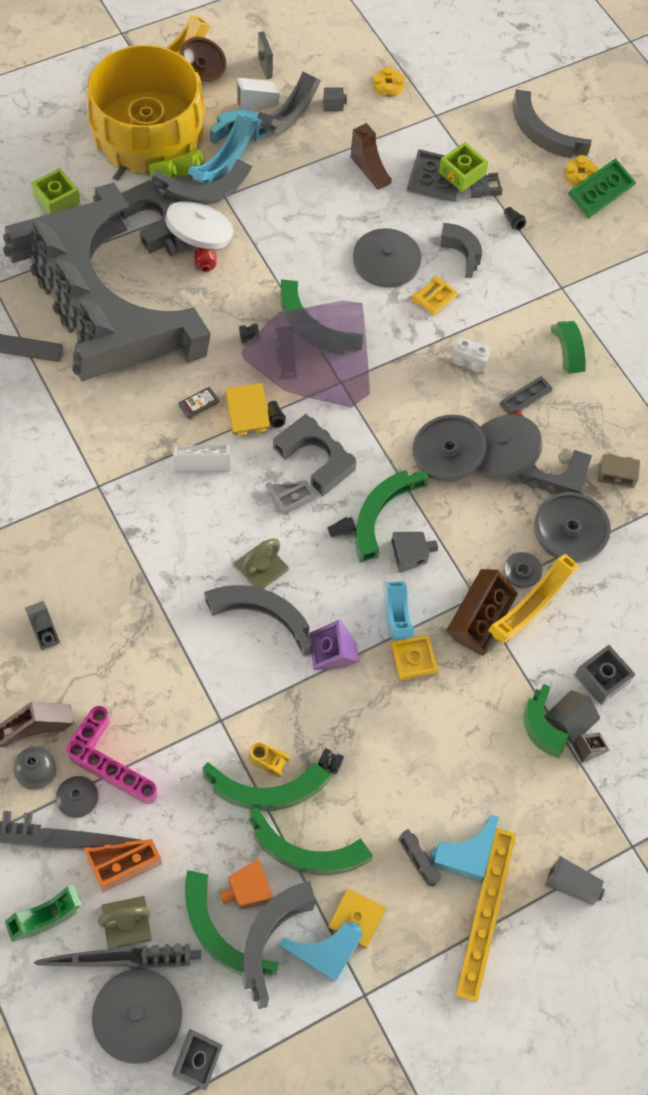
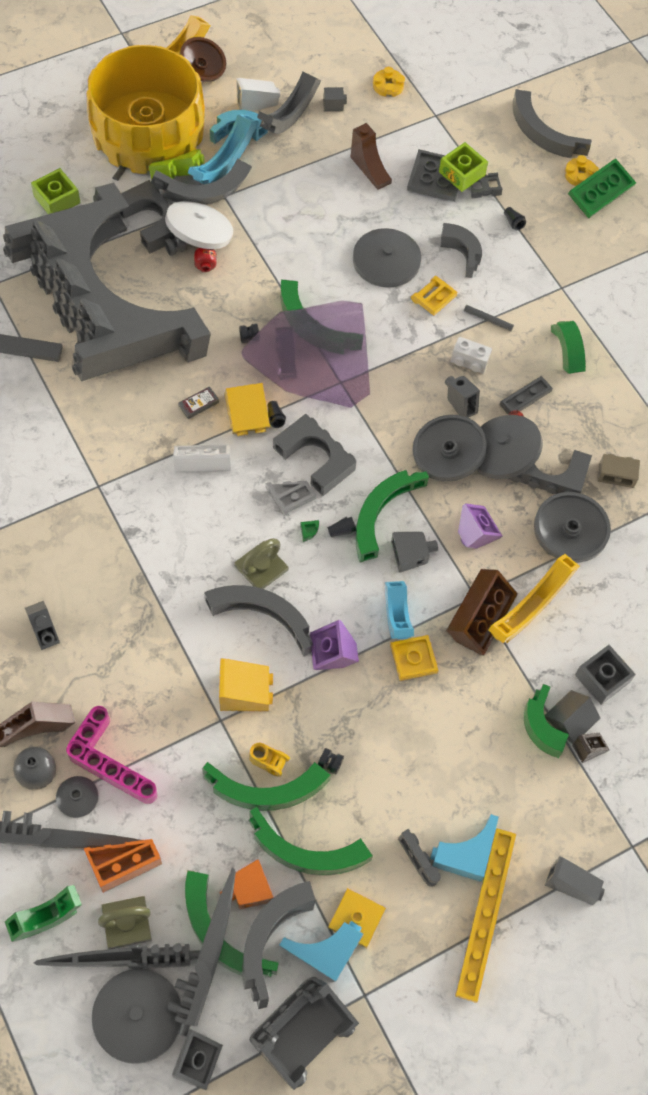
dark grey plate [258,31,273,79] -> none
dark grey dish [504,552,543,588] -> none
none -> dark grey piece [167,868,236,1037]
none -> yellow slope [219,658,273,711]
none -> dark grey windscreen [249,977,359,1090]
none -> green tile [300,520,319,542]
none -> dark grey torso [445,376,480,418]
none -> medium lavender slope [458,503,503,549]
none -> dark grey bar [464,304,514,331]

